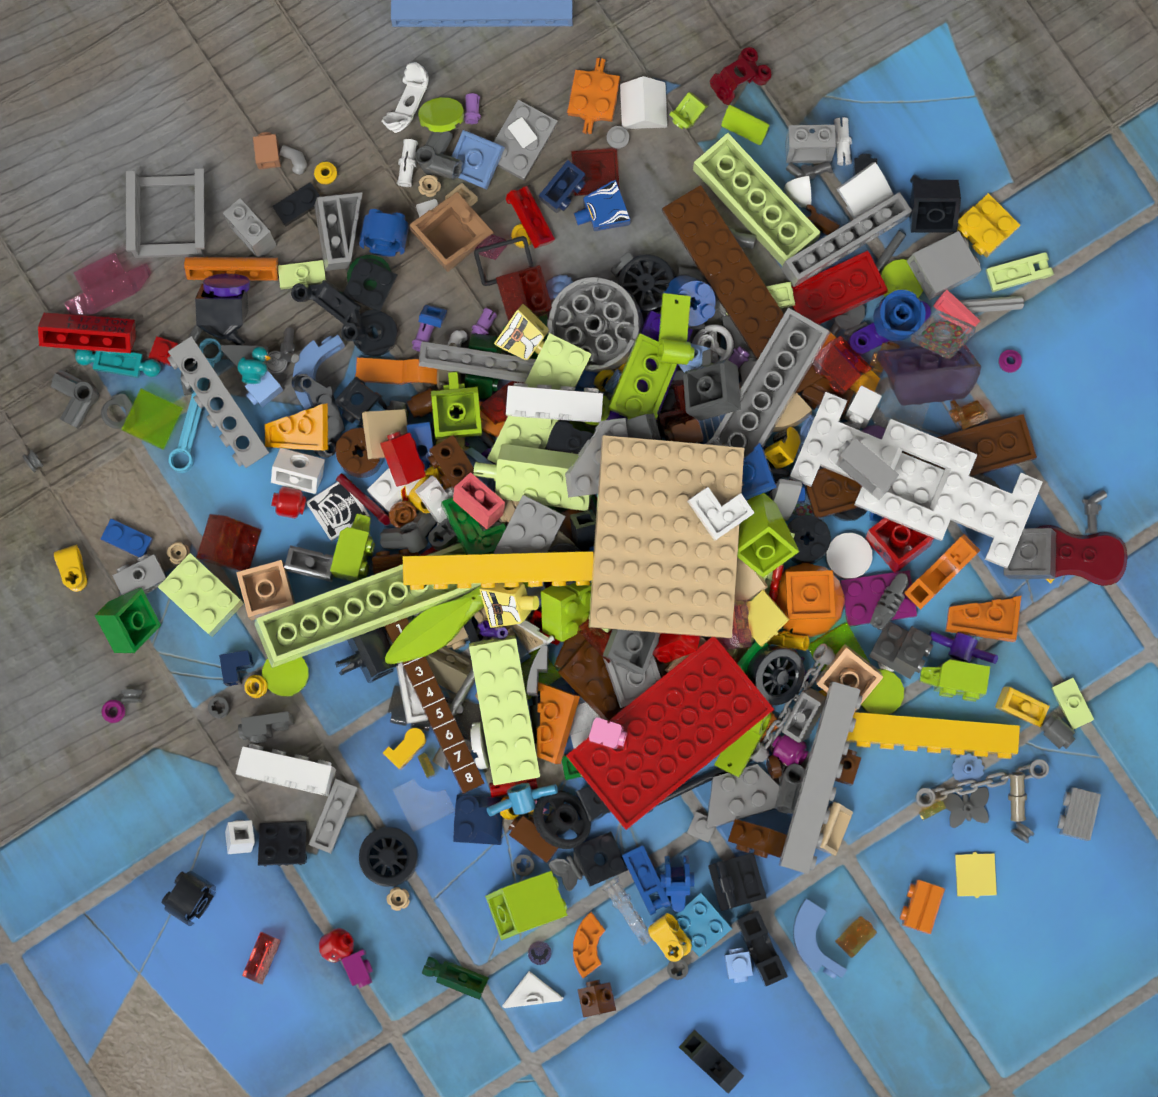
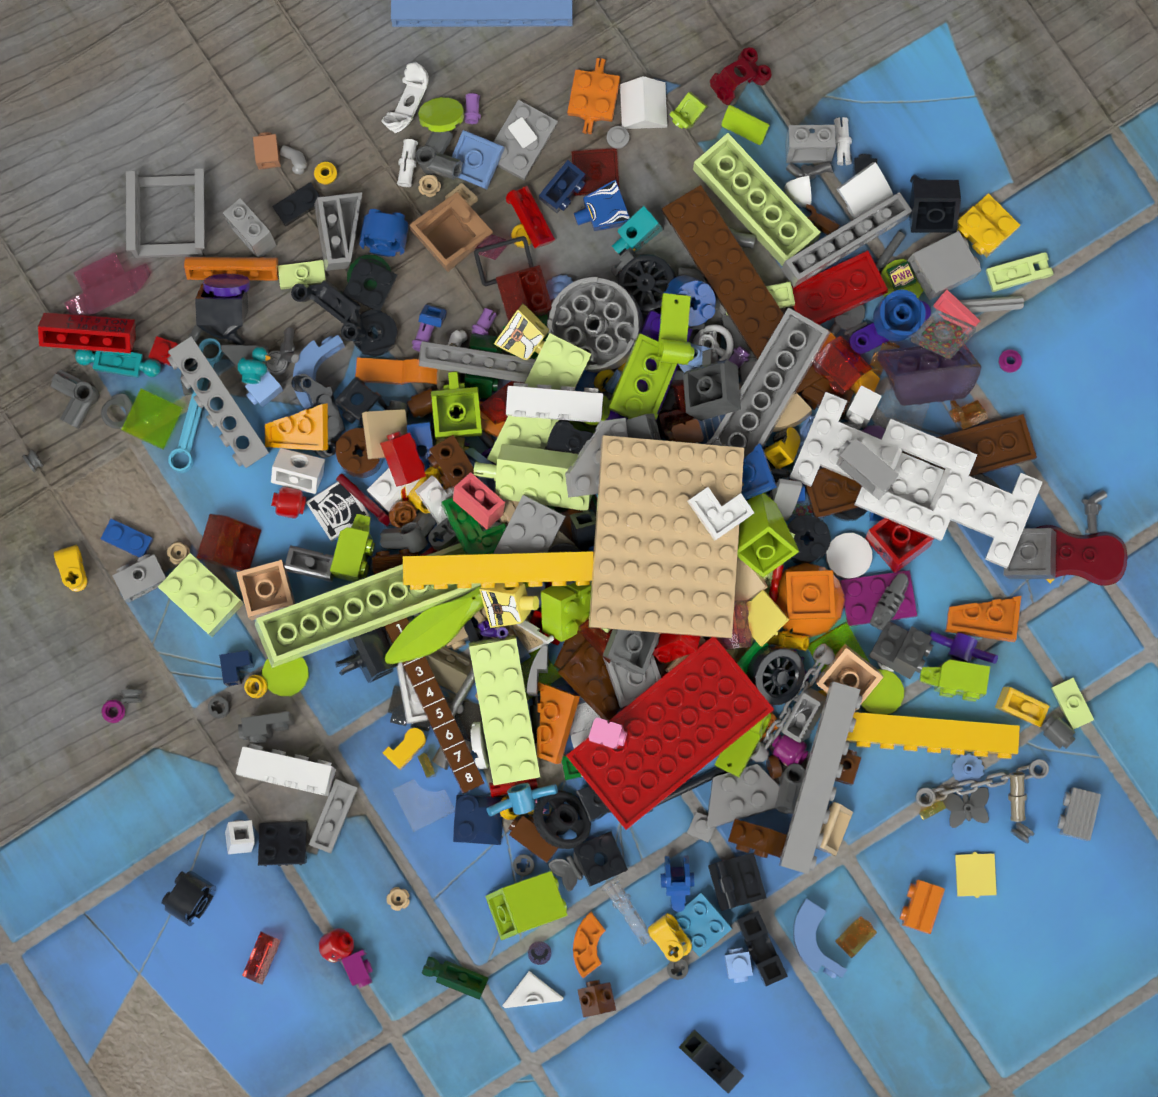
green slope [94,588,161,653] -> none
black wheel [359,827,419,887] -> none
white sticker [416,199,438,217] -> none
blue plate [622,845,671,916] -> none
orange arch [904,534,981,610] -> none
none -> teal torso [612,206,663,256]
none -> tile [886,261,917,291]

